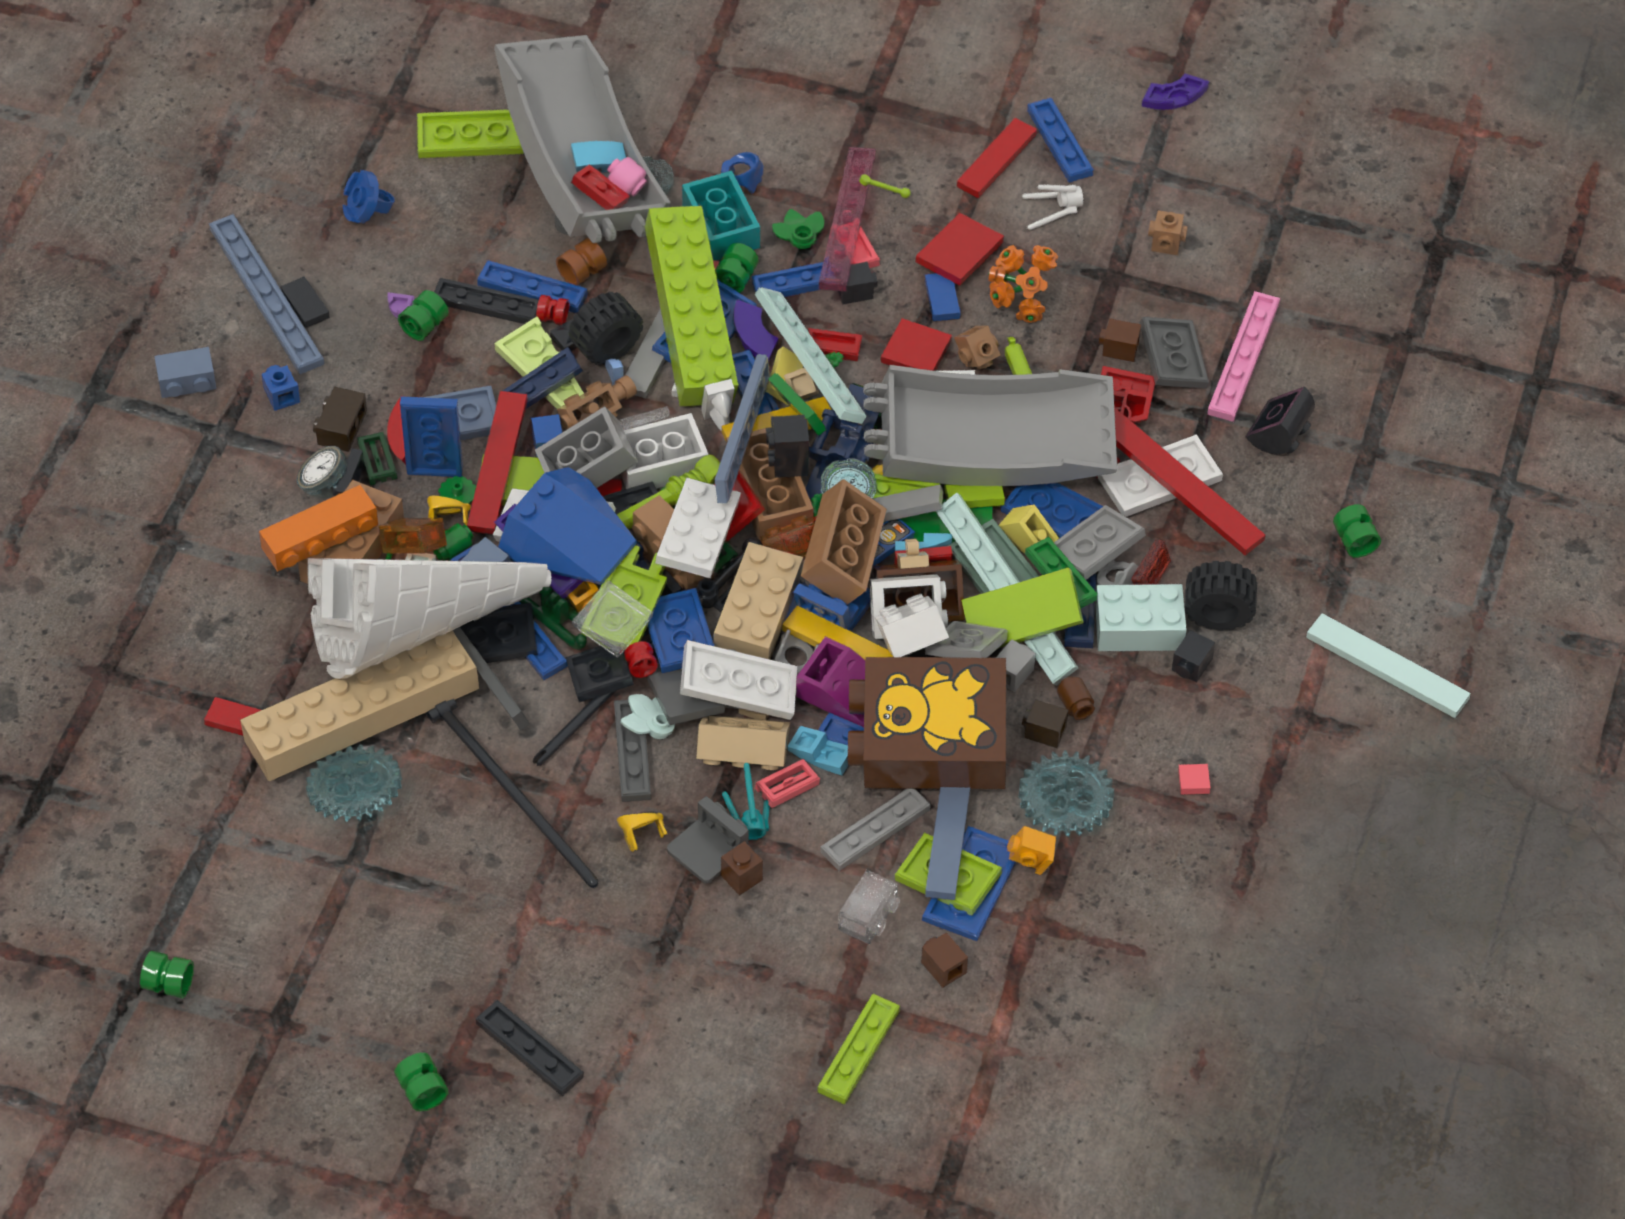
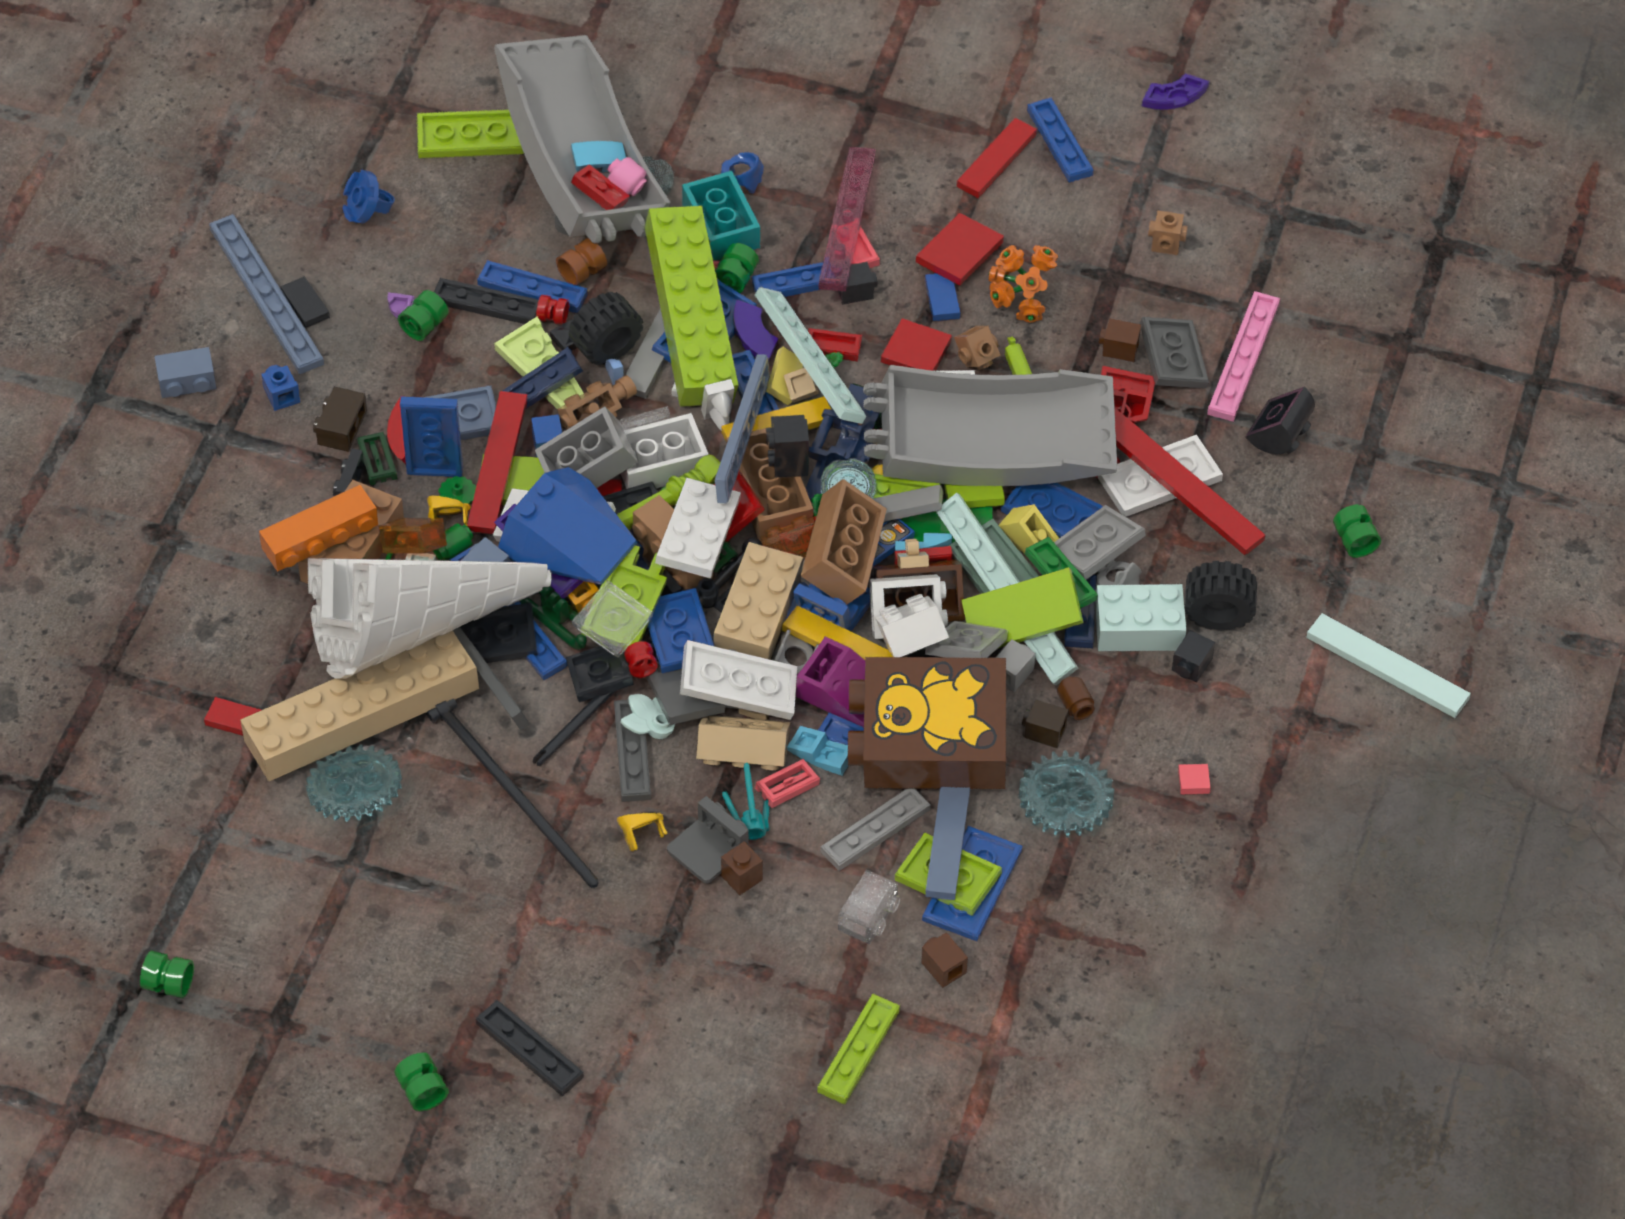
tile [296,446,347,495] -> none
green tile [768,373,826,436] -> none
green plate [772,209,824,249] -> none
lime hinge [859,174,911,198] -> none
light orange brick [1007,826,1056,875] -> none
white plant [1022,185,1083,230] -> none
clear red tile [1131,539,1171,585] -> none

